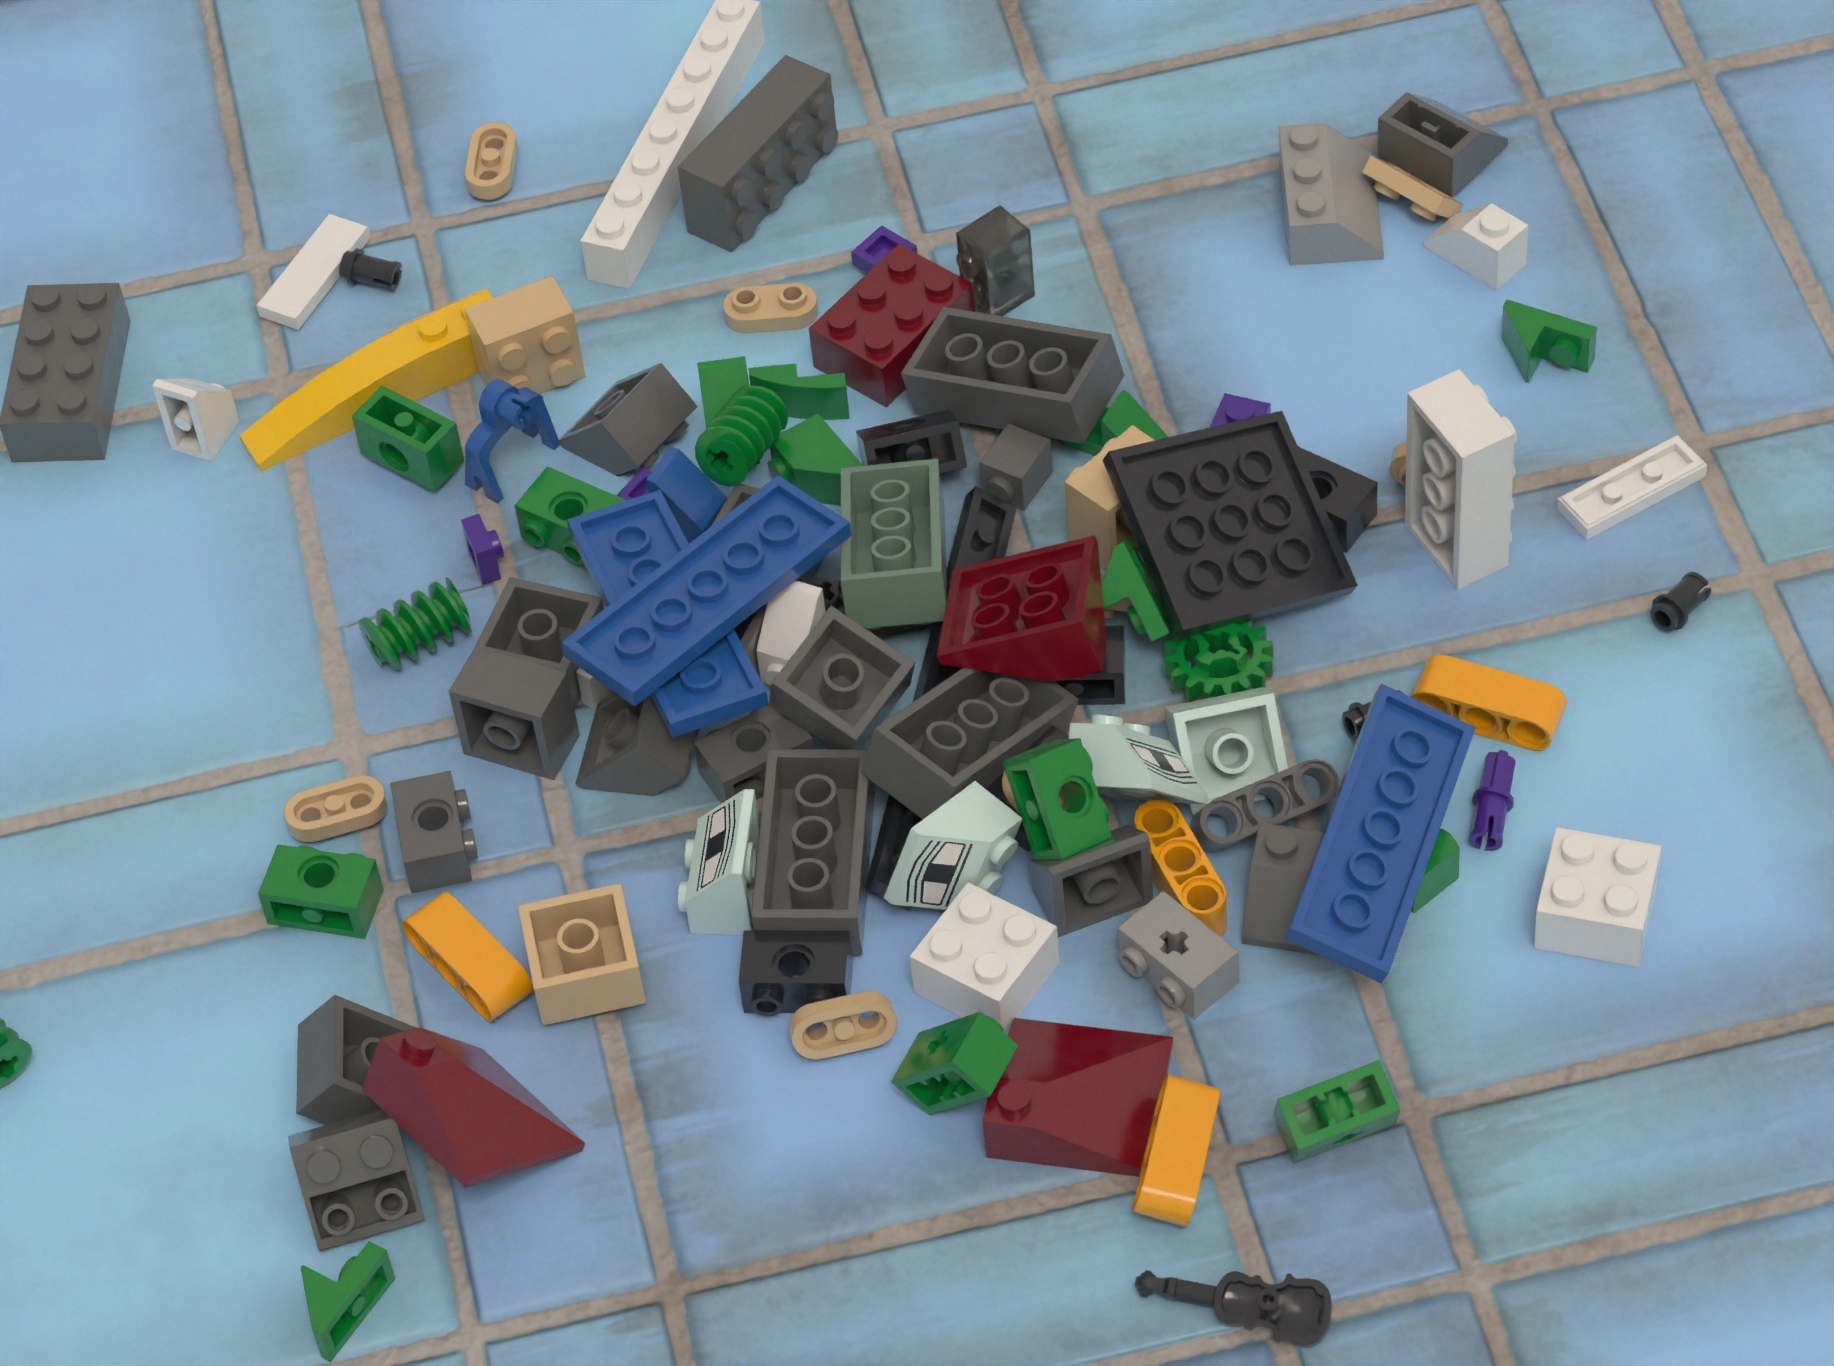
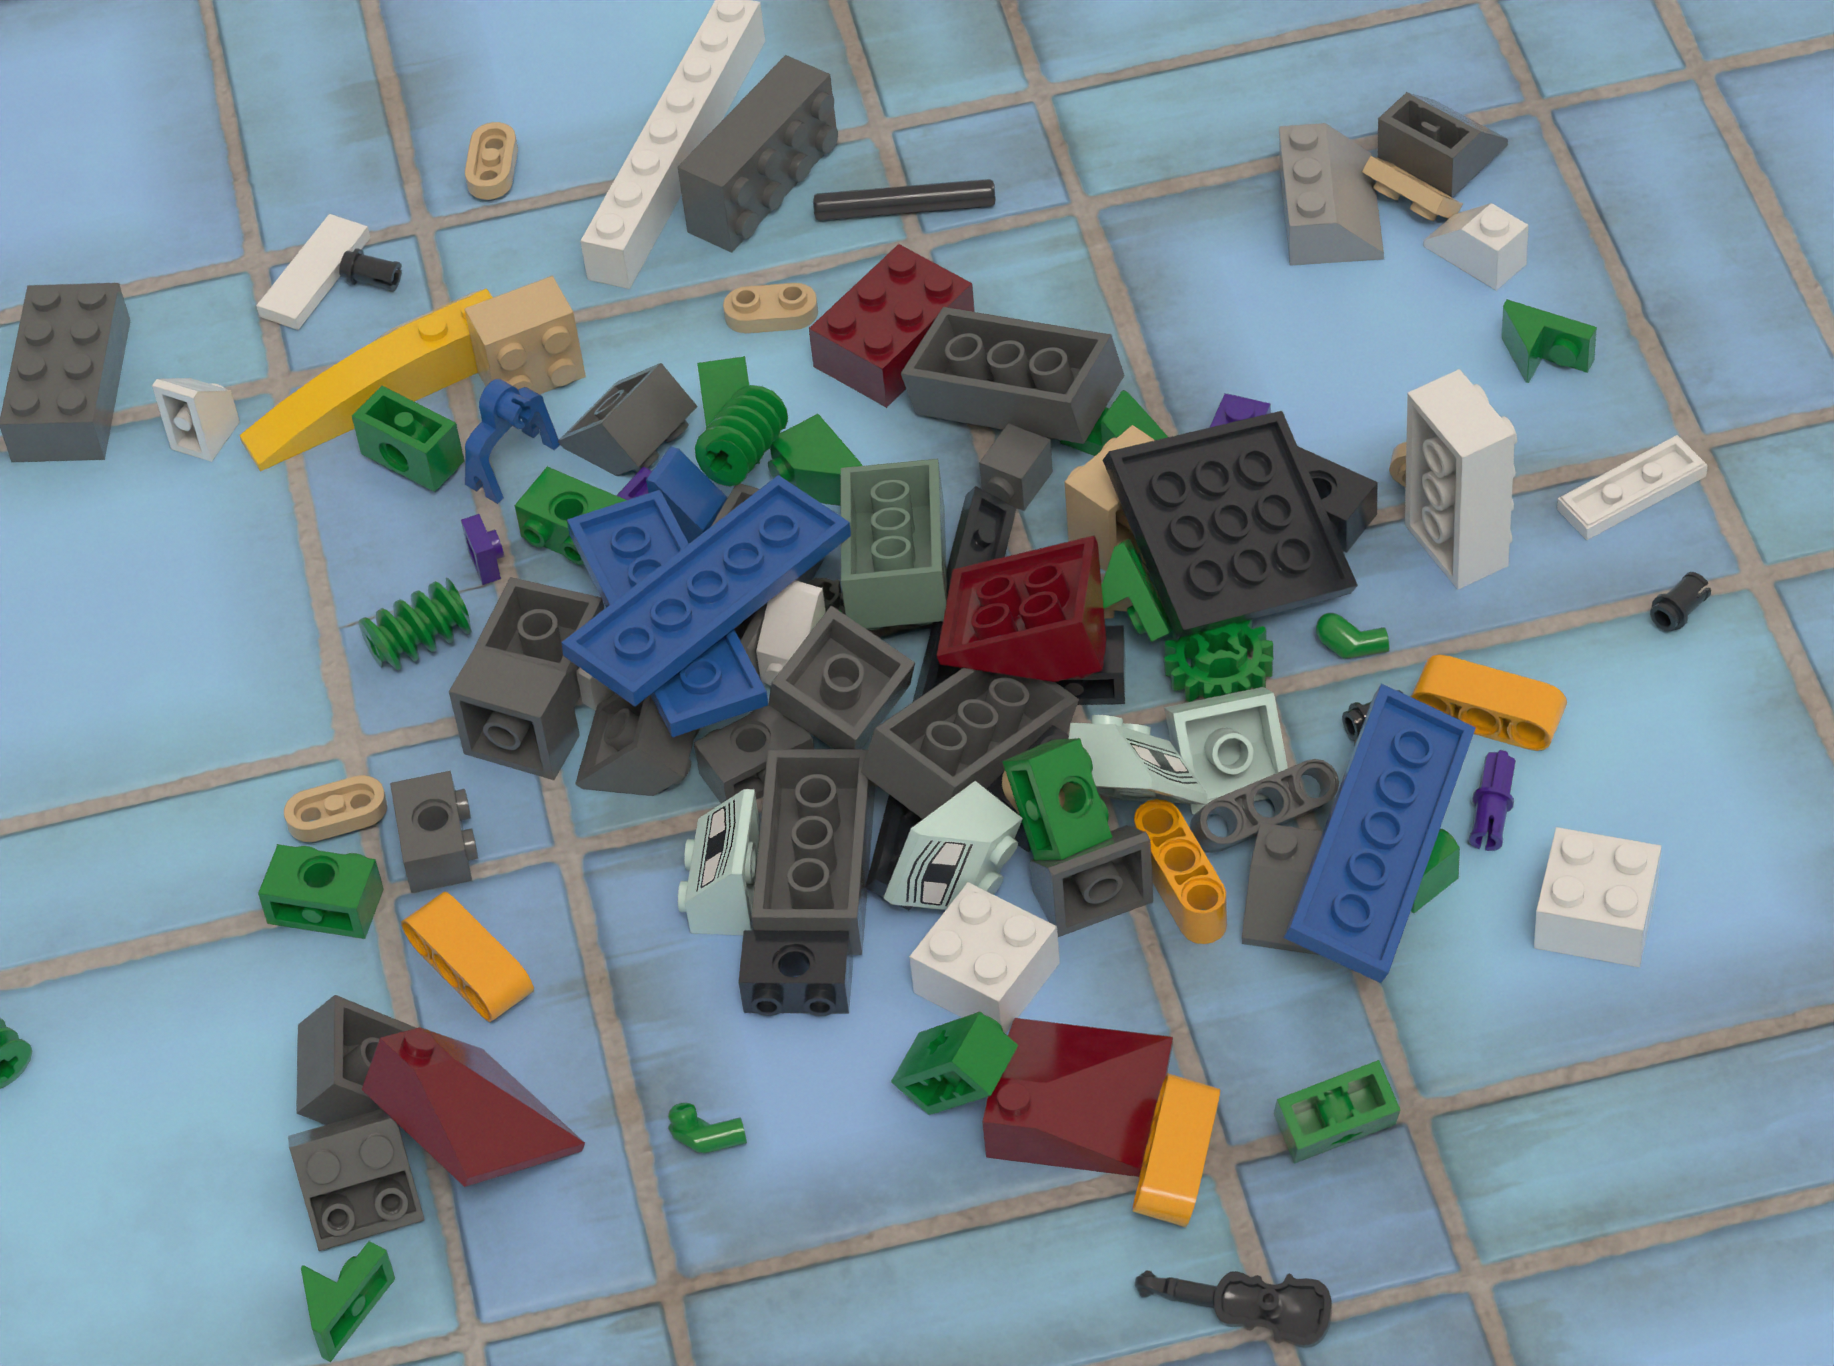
tan brick [517,883,646,1025] -> none
green slope [748,363,850,420] -> none
tan plate [789,991,897,1060] -> none
dark purple plate [851,225,917,273] -> none
black brick [856,410,967,473] -> none
clear smoke brick [956,205,1035,317] -> none
light grey brick [1118,891,1240,1019] -> none
none -> green arm [668,1103,747,1153]
none -> black axle [813,179,996,221]
none -> green arm [1316,613,1389,659]

